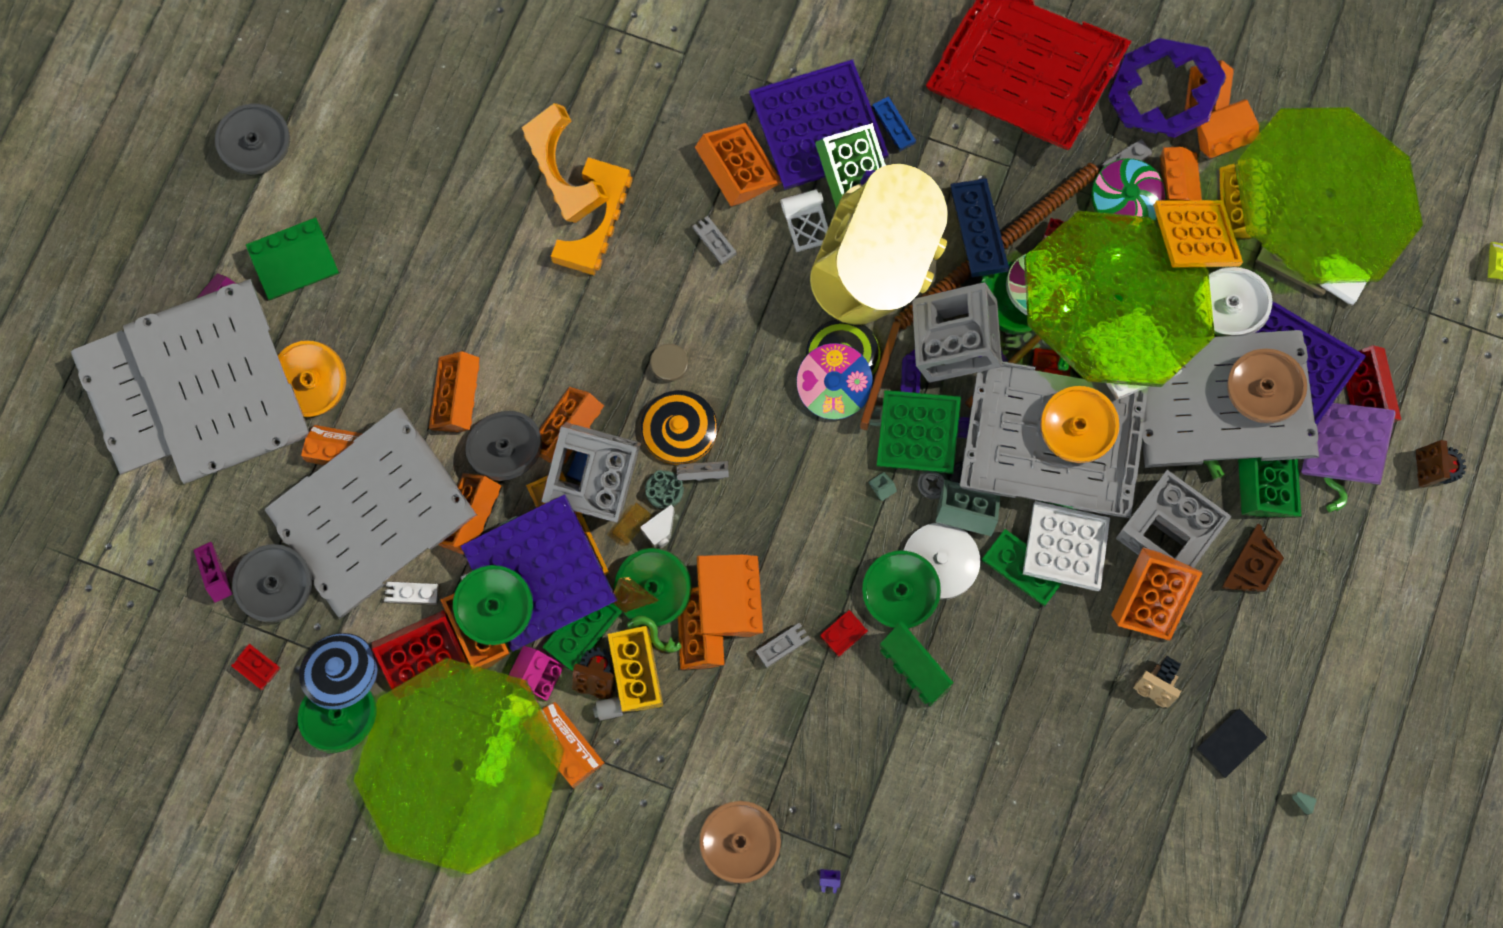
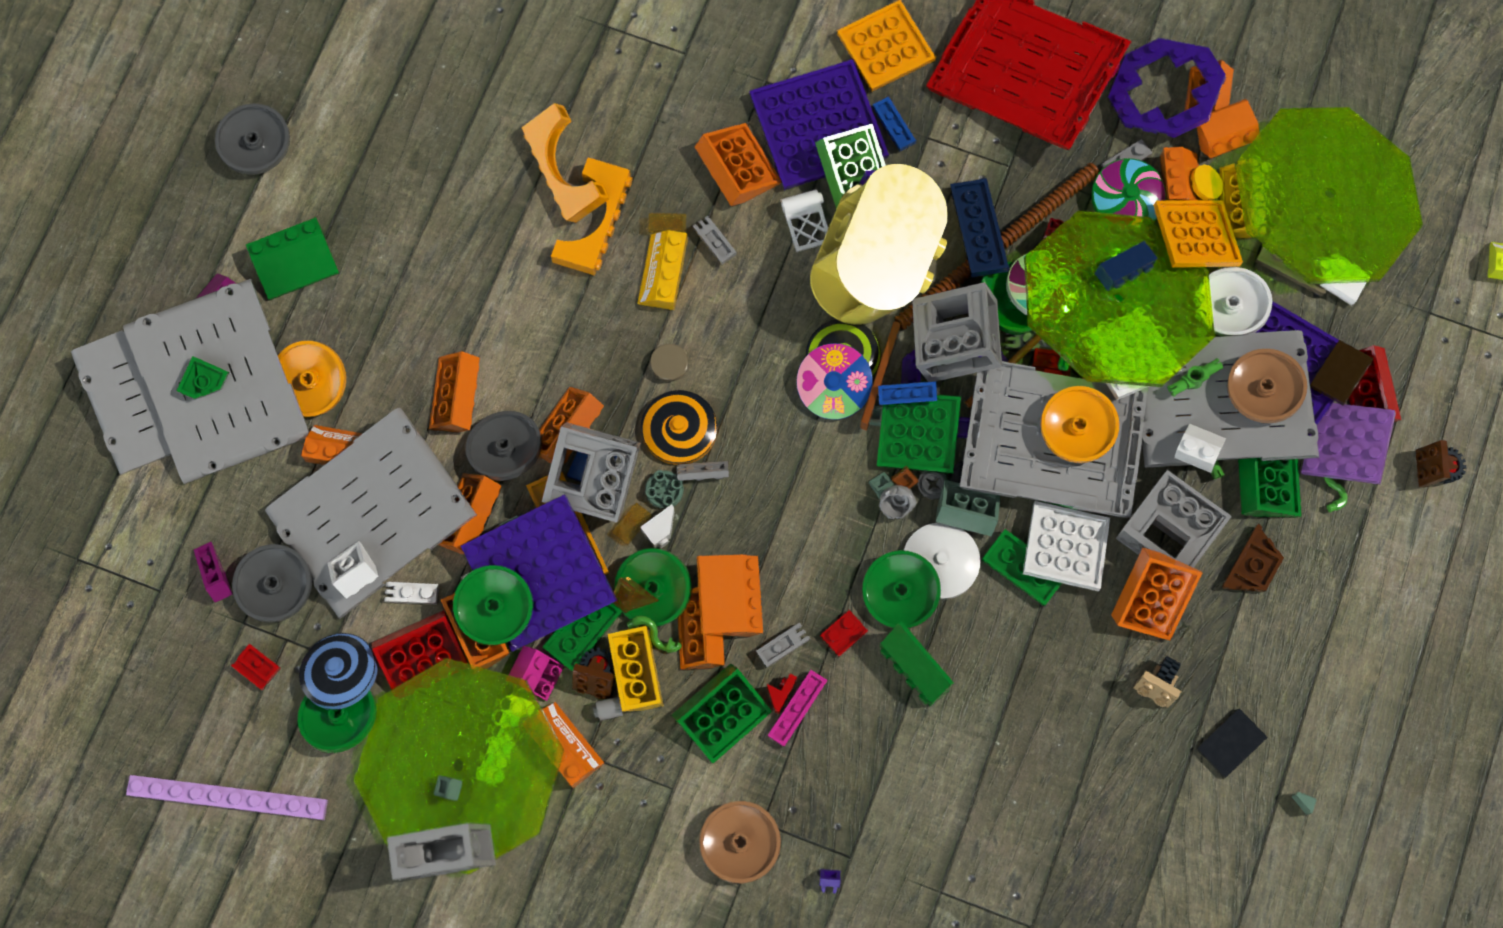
none -> lavender plate [126,775,328,820]
none -> green plate [176,356,230,399]
none -> white slope [327,541,378,599]
none -> light grey piece [387,823,496,880]
none -> sand green slope [434,775,462,800]
none -> yellow slope [638,230,688,310]
none -> clear yellow plate [648,213,686,233]
none -> green slope [671,663,772,764]
none -> red slope [767,674,797,715]
none -> dark pink plate [768,670,827,747]
none -> light orange plate [837,0,936,92]
none -> blue plate [878,381,937,405]
none -> light grey hair [878,485,917,519]
none -> dark orange tile [891,466,919,489]
none -> dark blue brick [1095,241,1158,291]
none -> bright green pin [1167,358,1223,397]
none -> white slope [1175,424,1226,473]
none -> yellow tile [1190,164,1223,200]
none -> dark brown tile [1310,340,1374,406]

